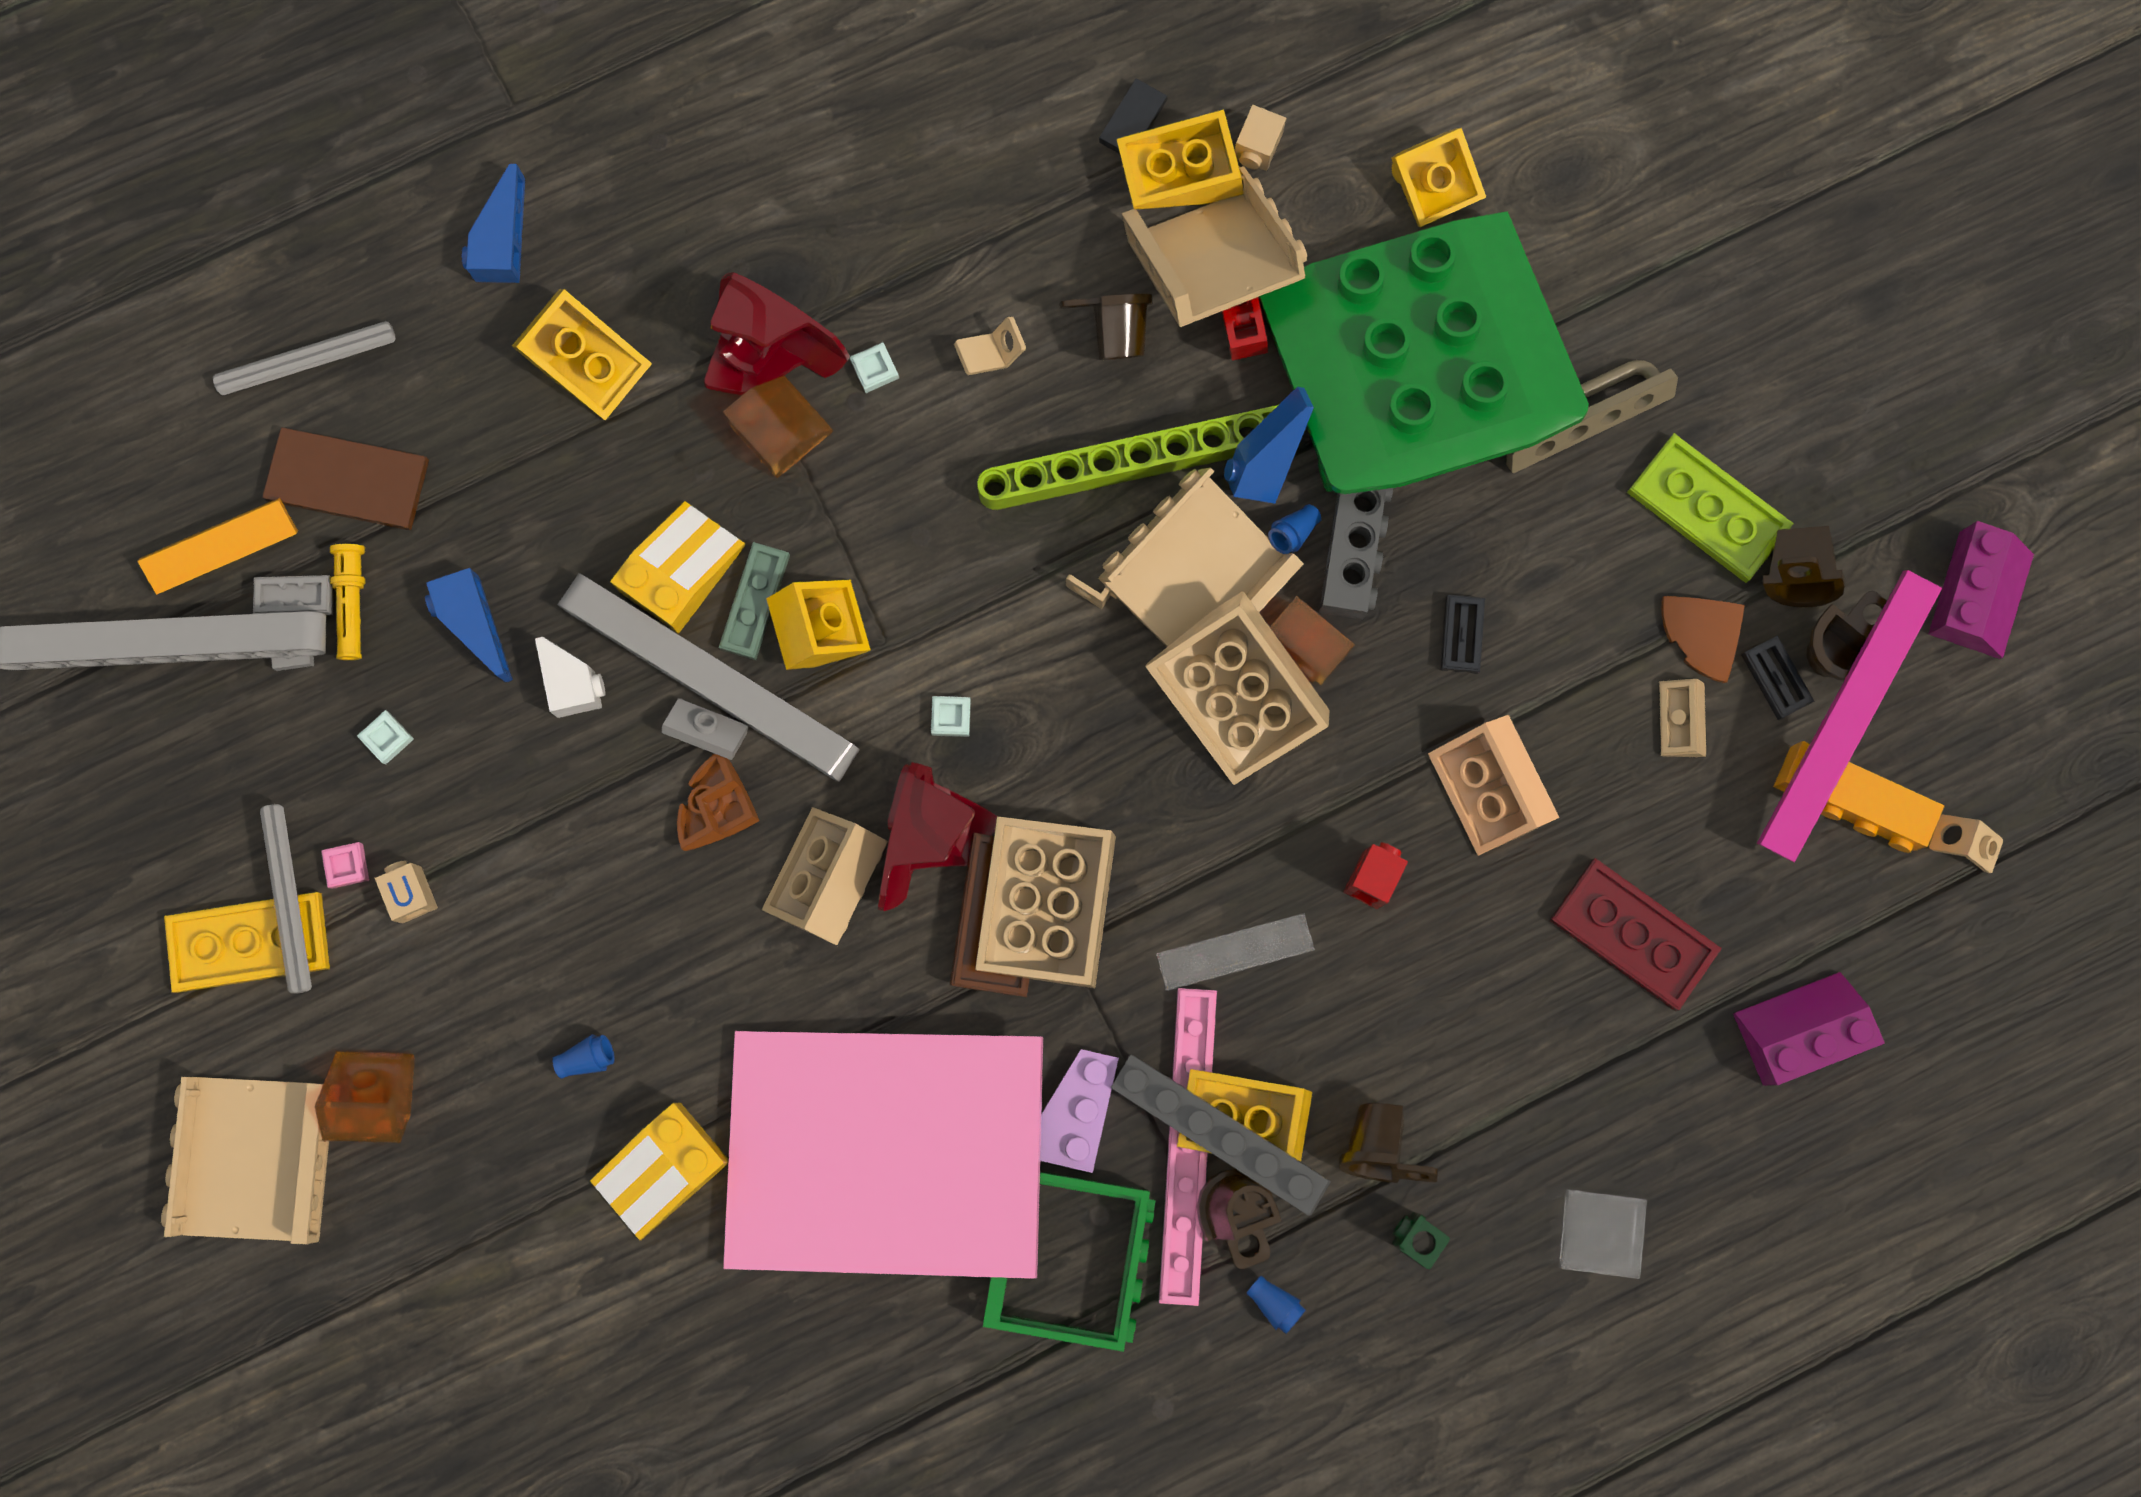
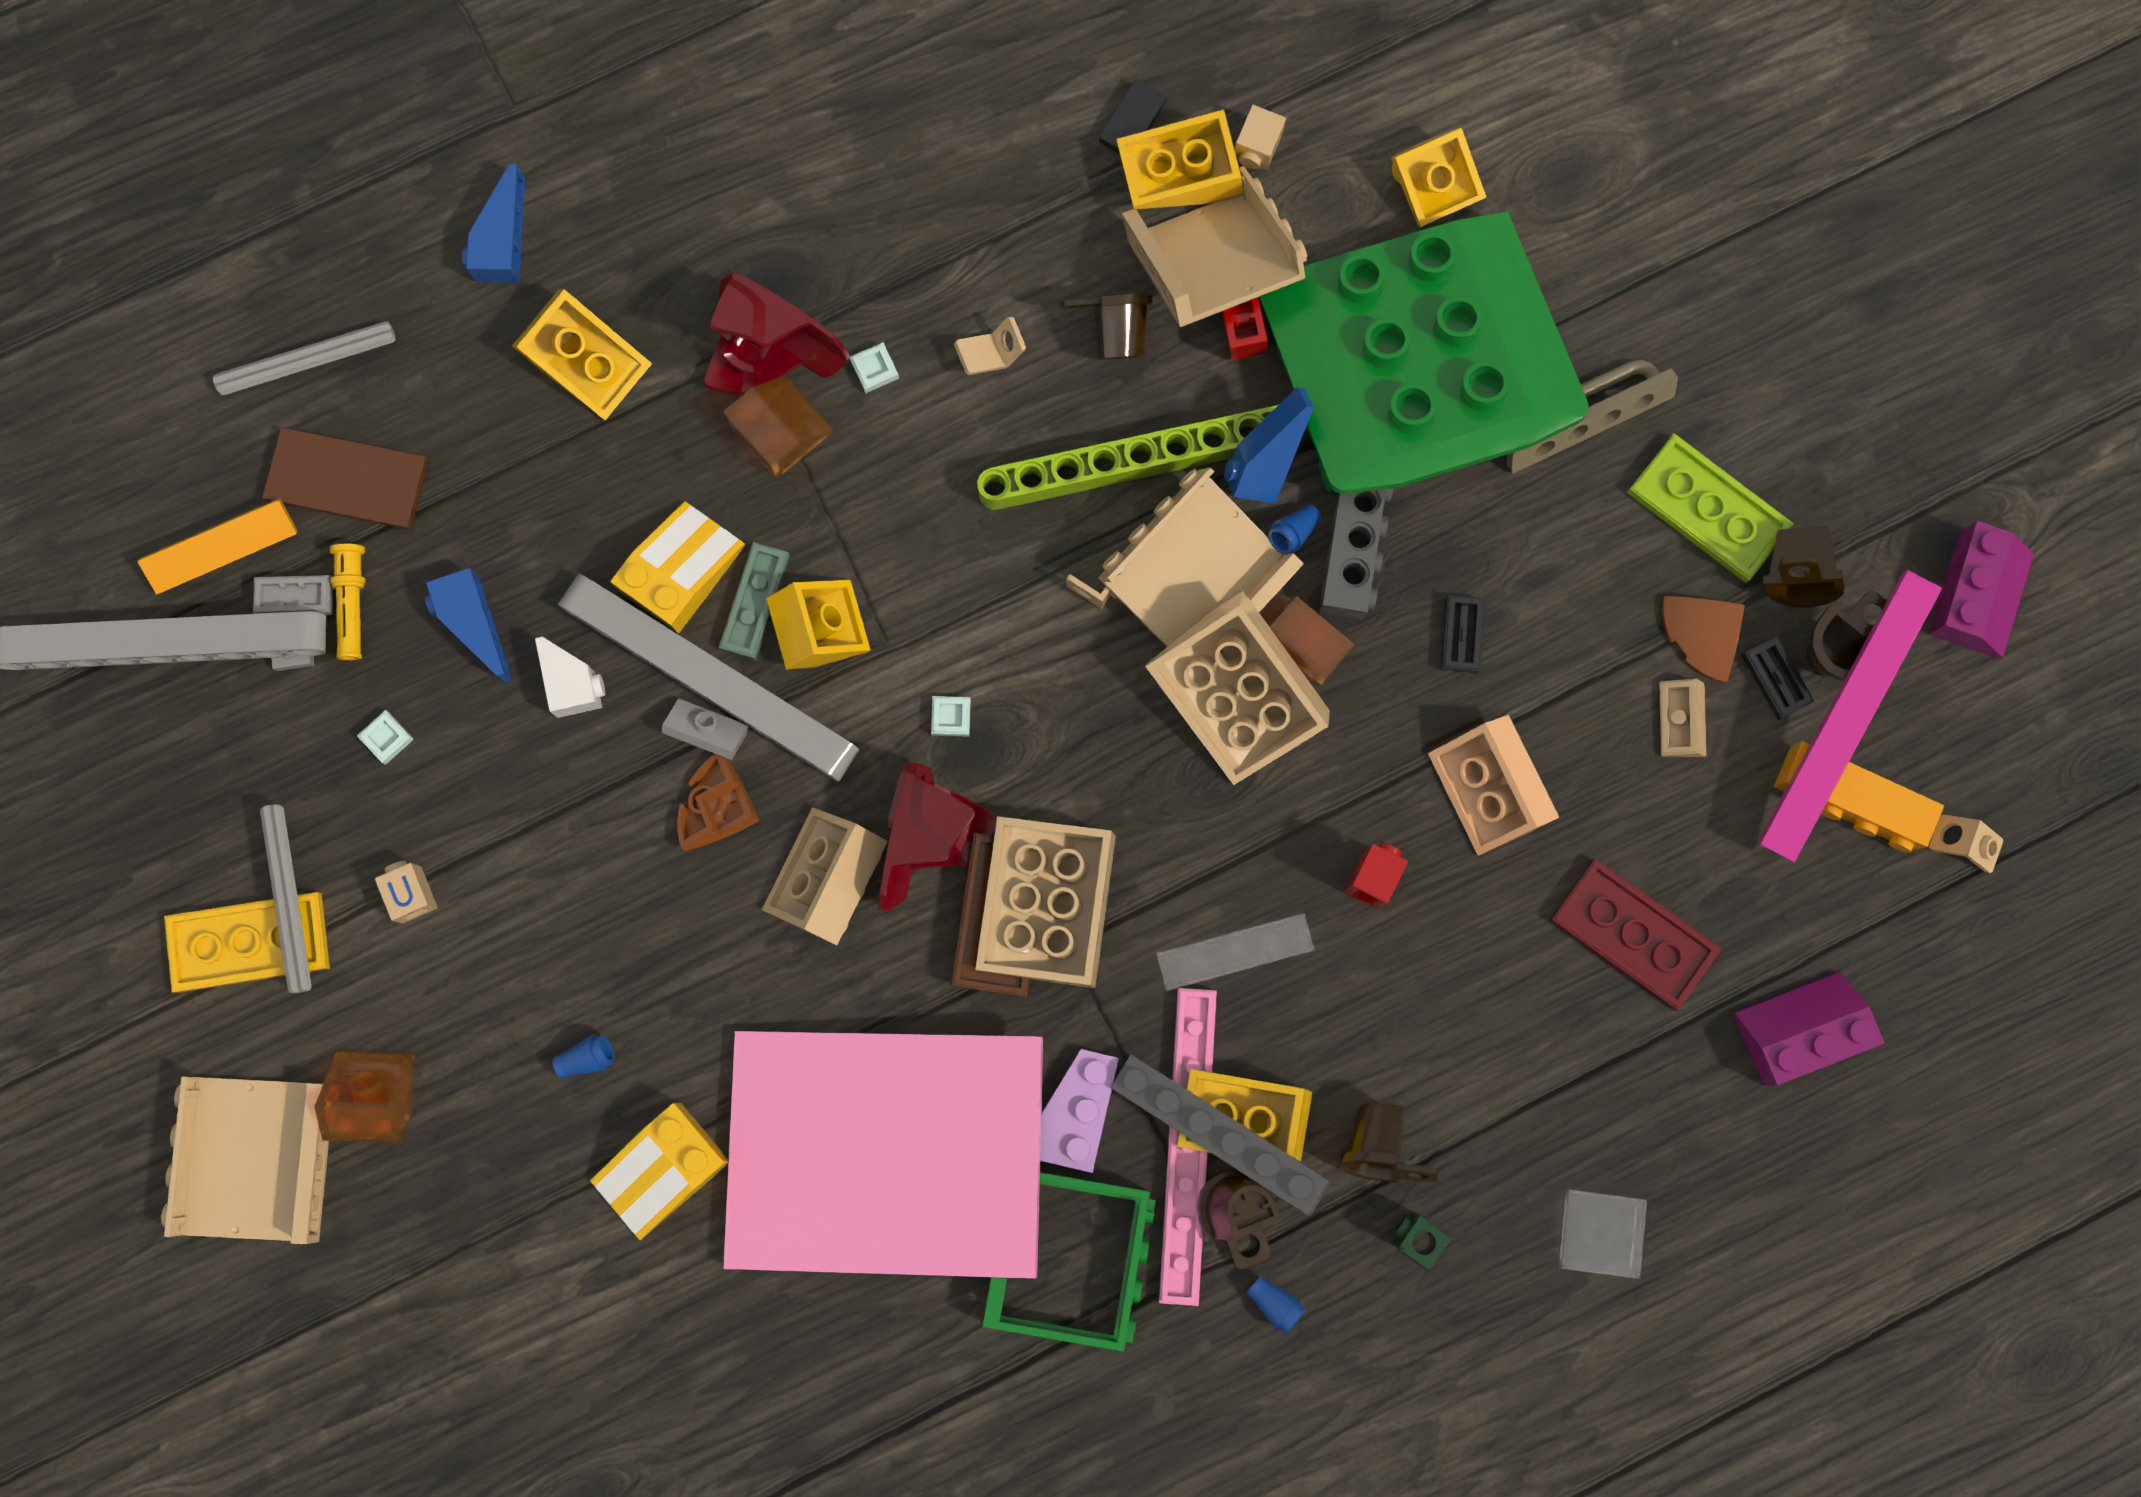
bright pink tile [321,842,369,889] -> none

